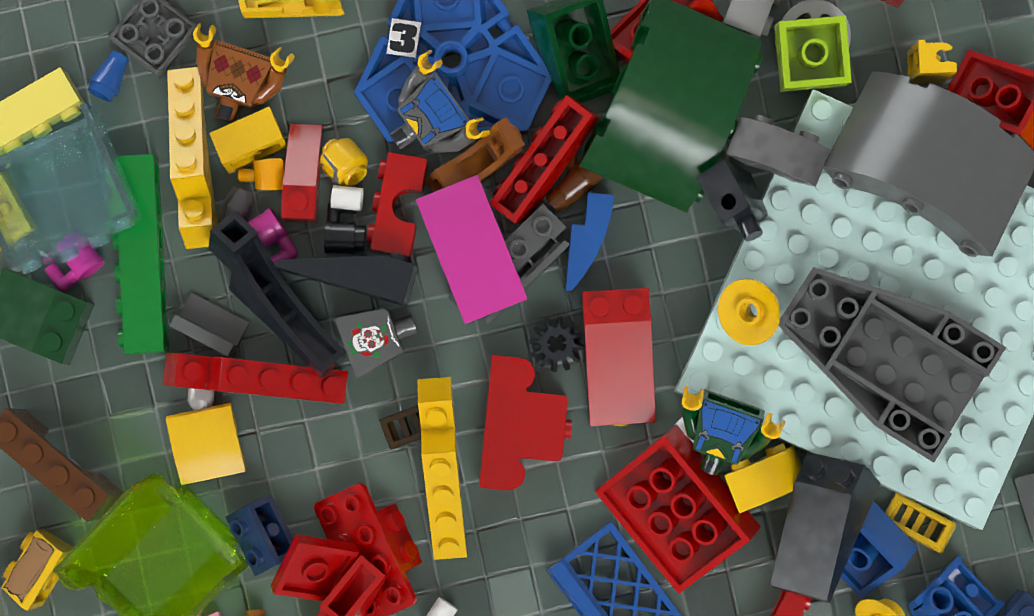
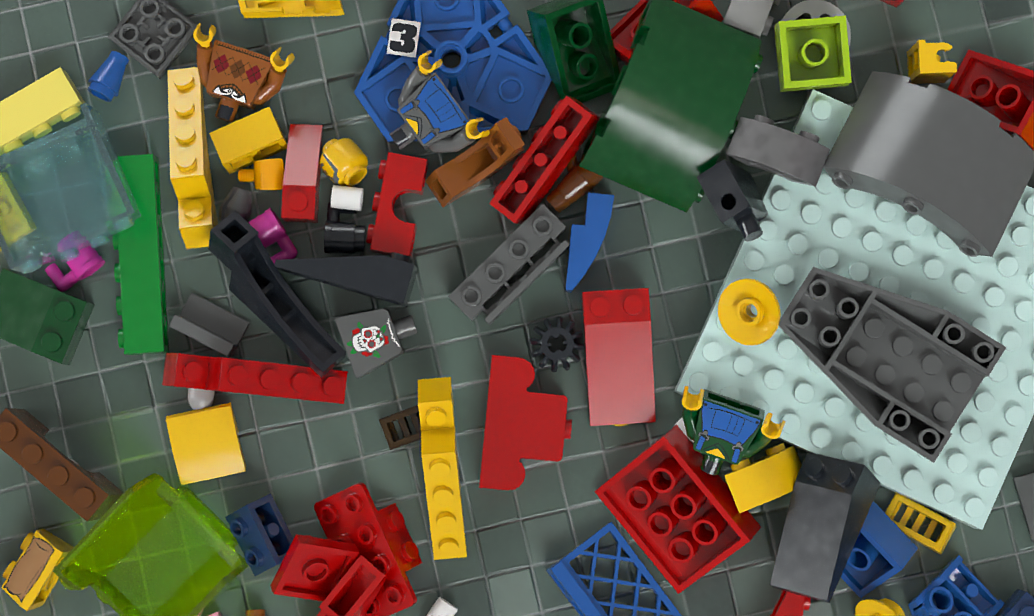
dark pink slope [416,175,527,324] -> none

